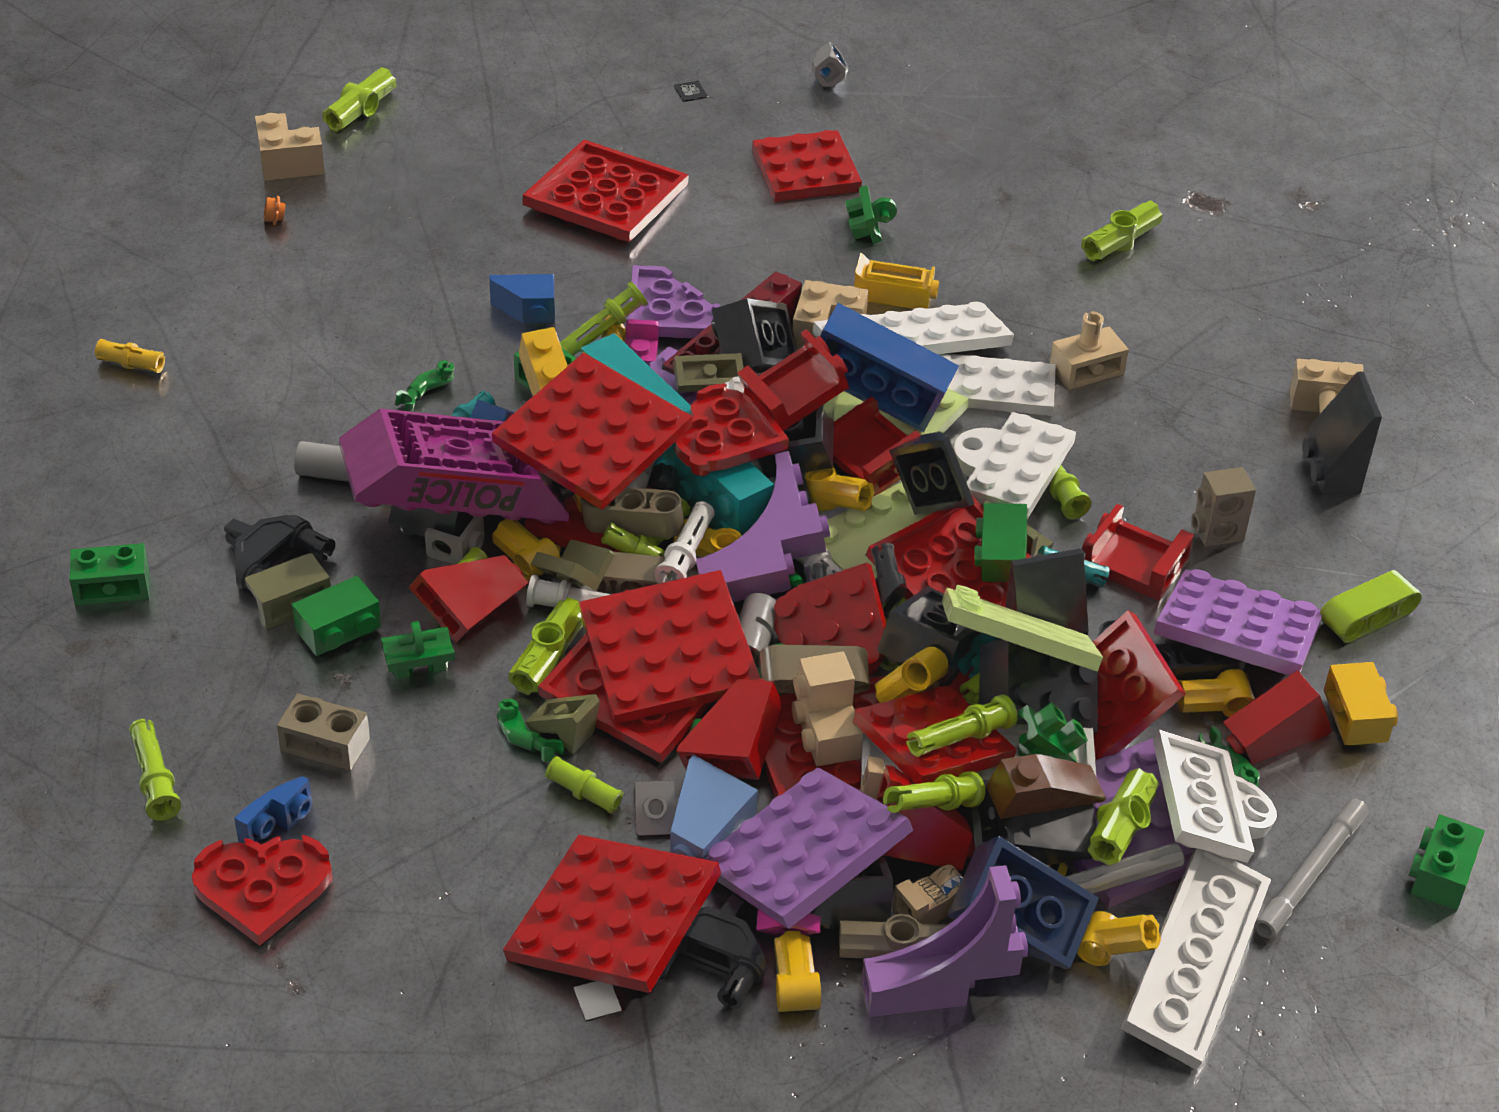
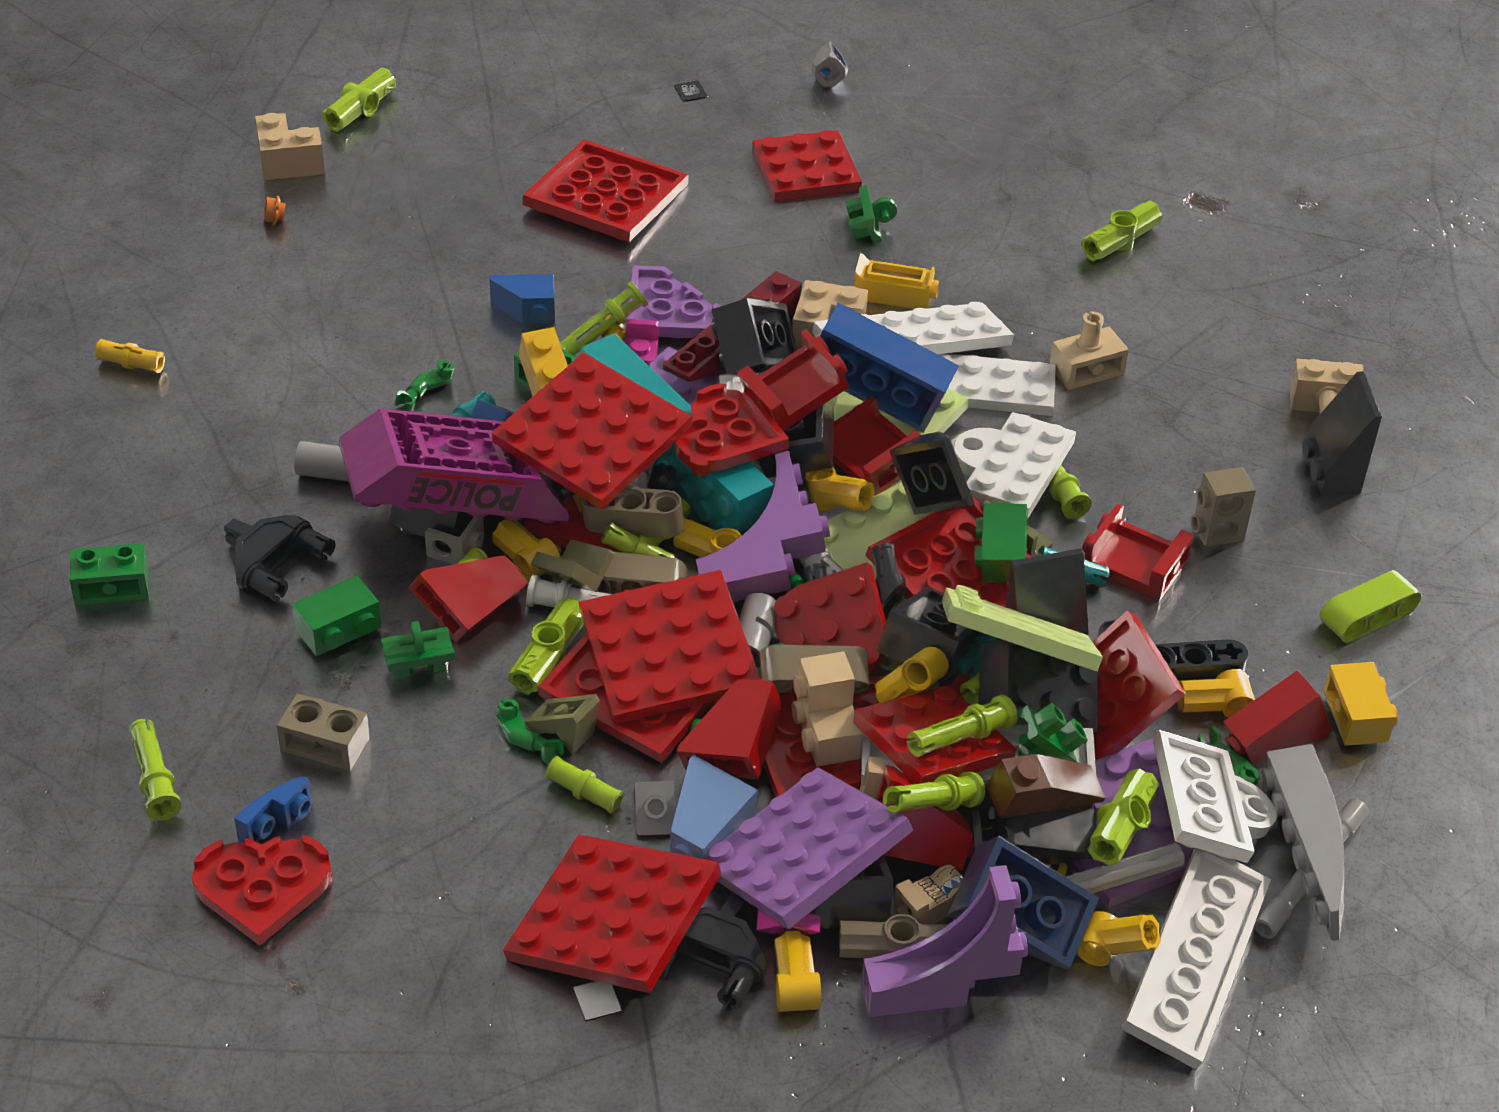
olive panel [245,553,331,630] -> none
white pin [654,502,715,584] -> none
olive slope [673,353,743,392] -> none
medium lavender plate [1153,569,1322,675] -> none
green brick [1408,814,1485,911] -> none
none -> light grey slope [1262,744,1344,941]

